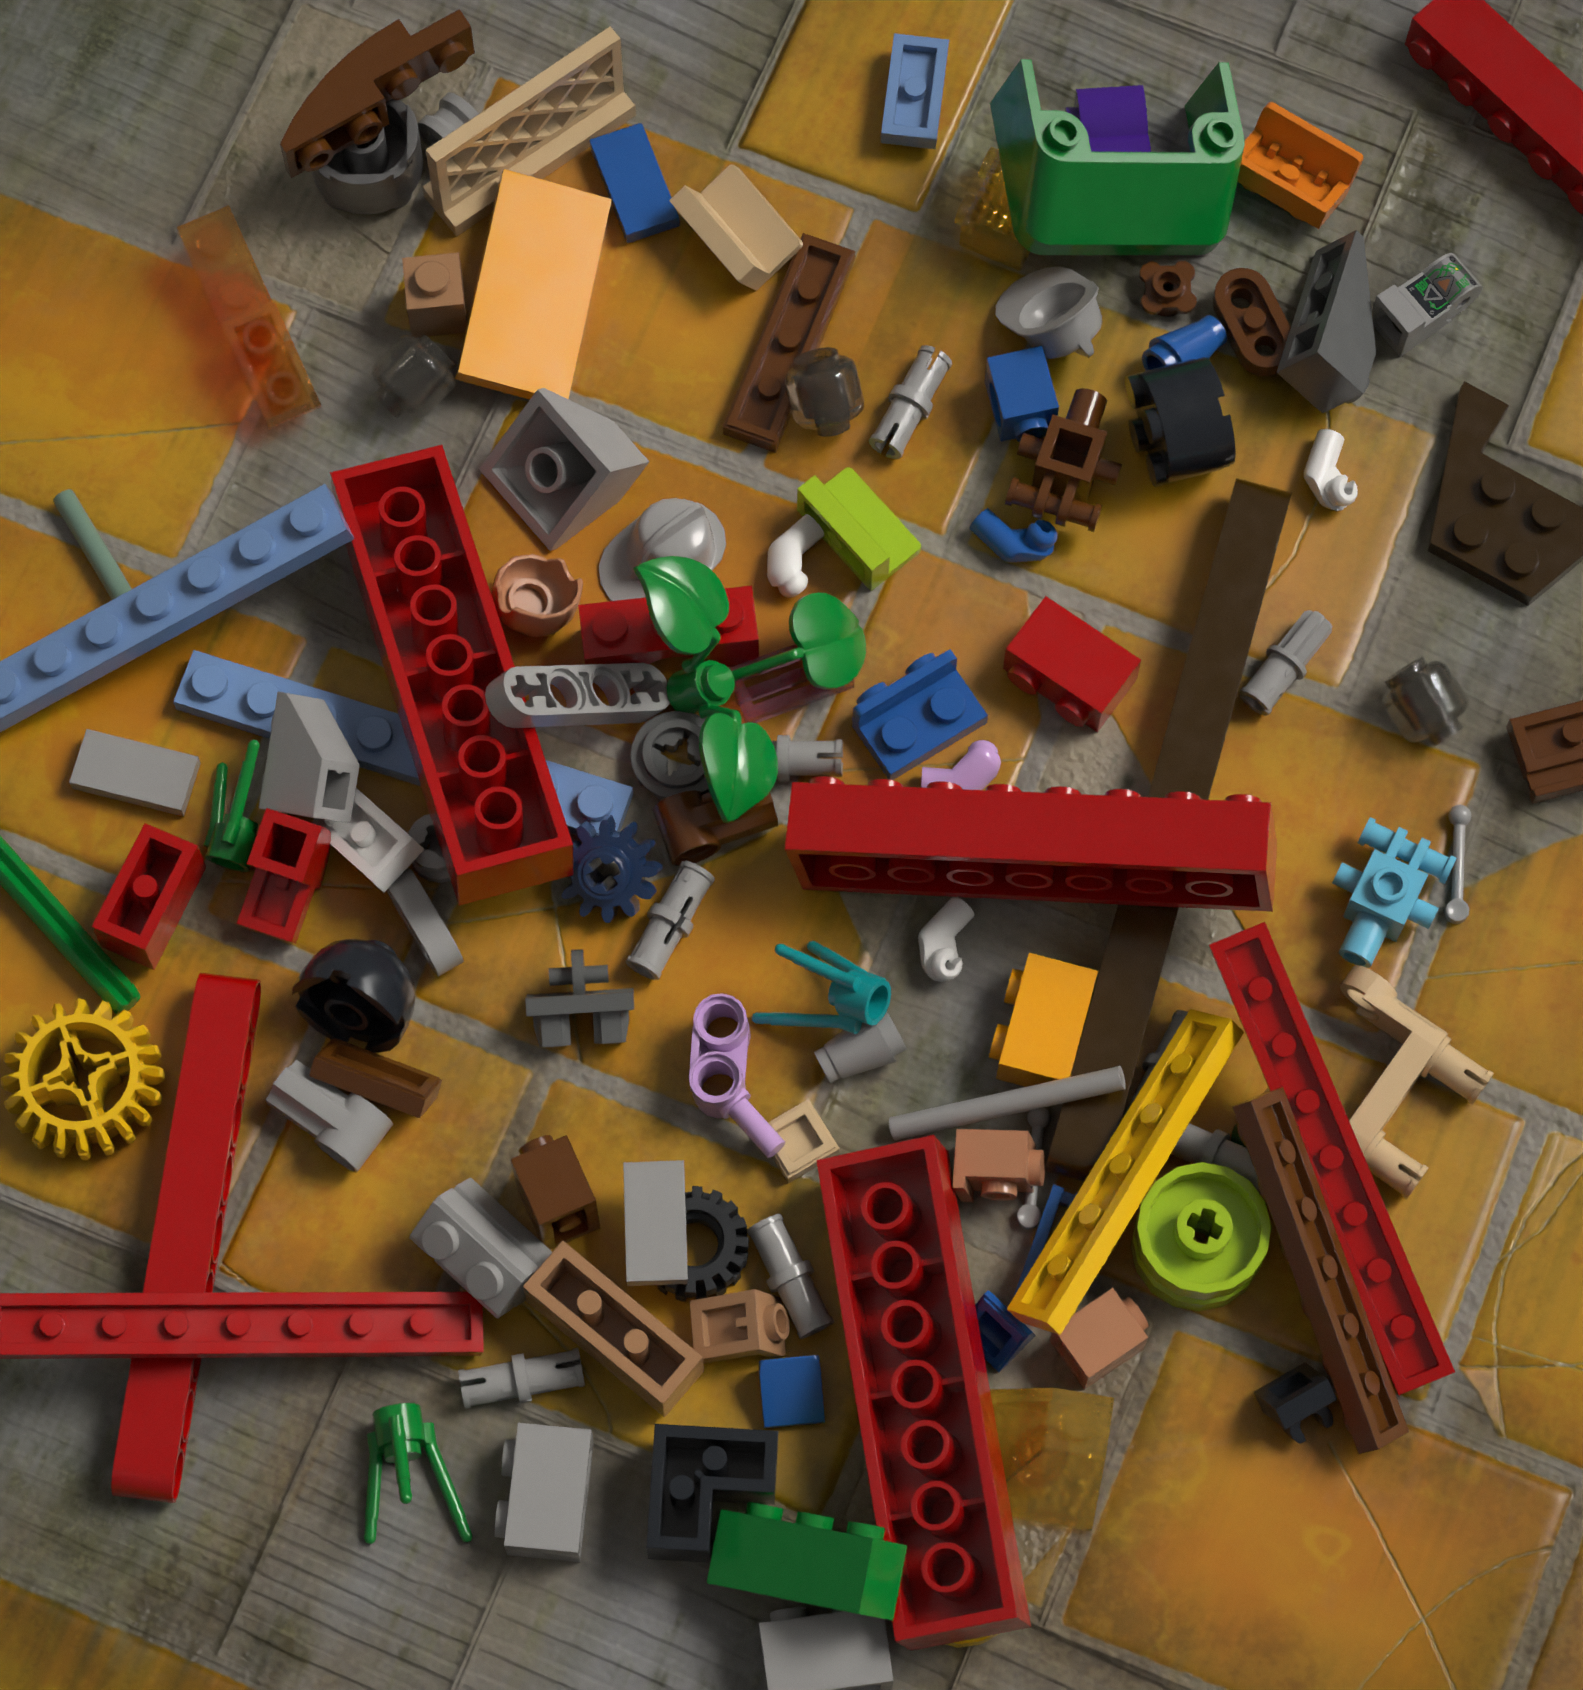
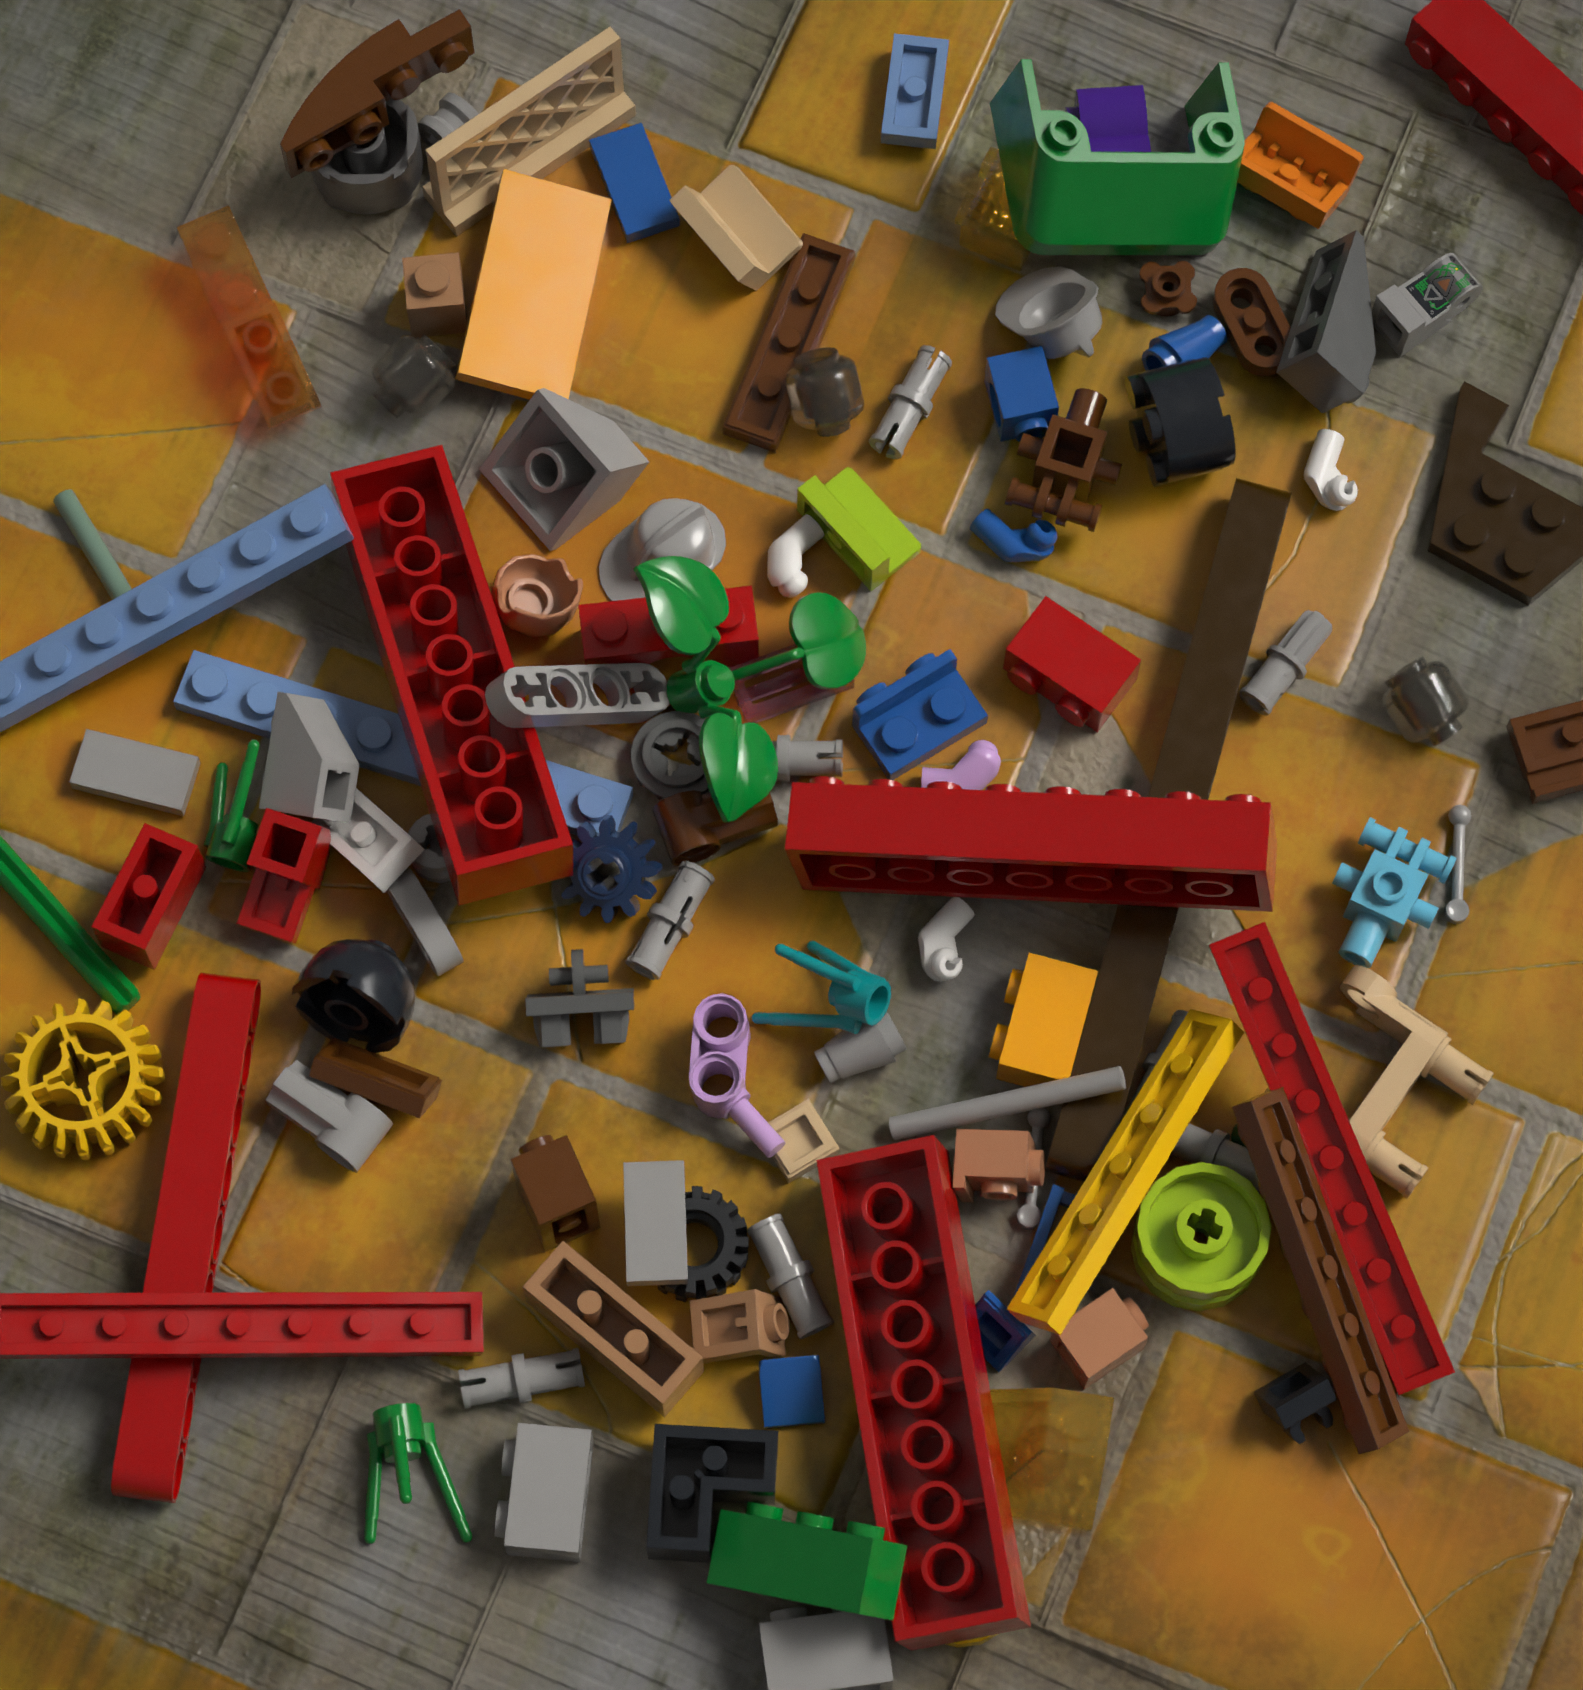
light grey brick [410,1177,552,1319] -> none

